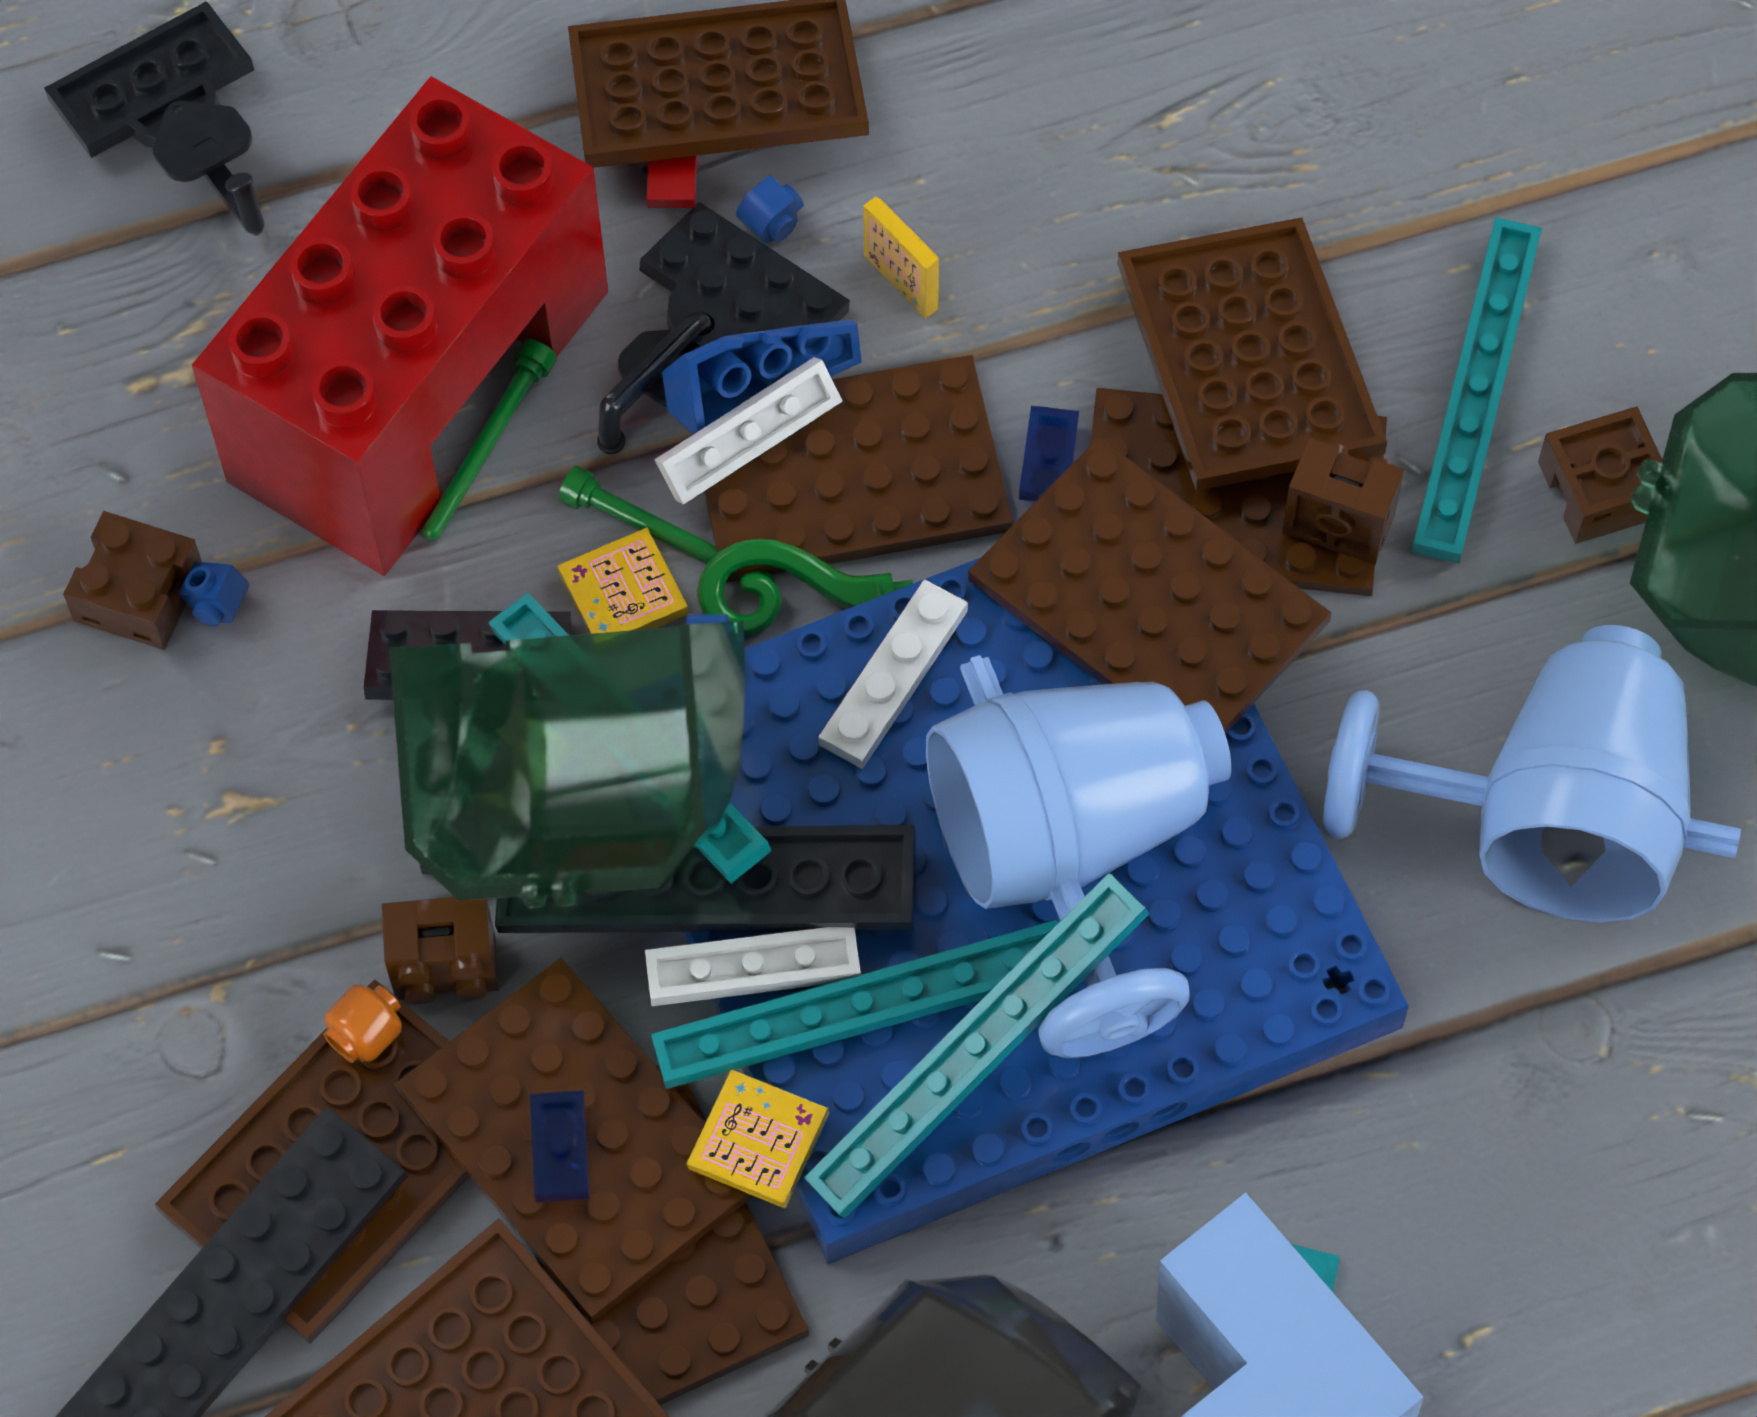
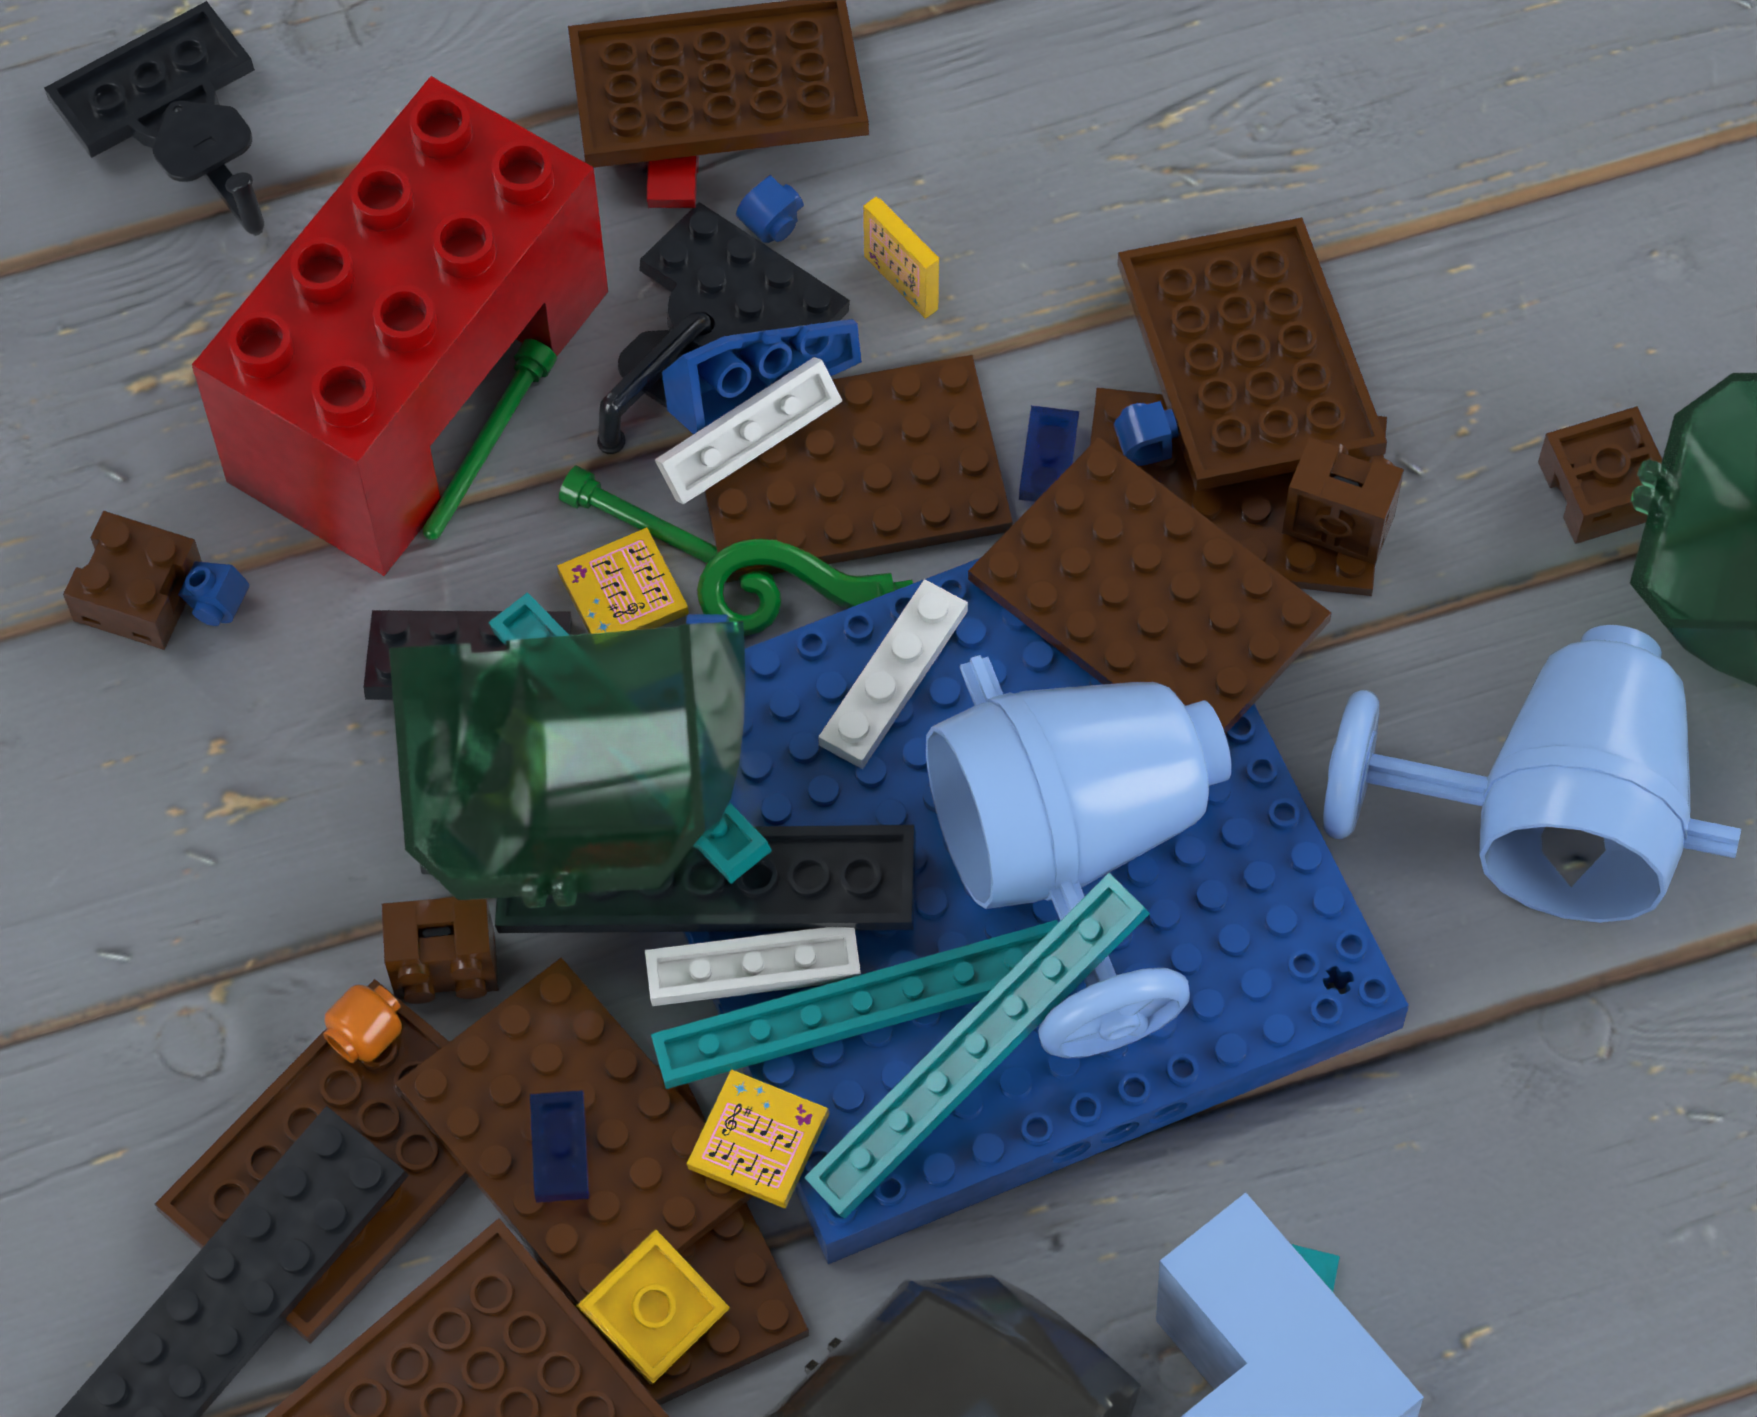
teal plate [1411,217,1542,564] -> none
none -> yellow tile [576,1229,730,1385]
none -> blue plate [1114,401,1179,466]

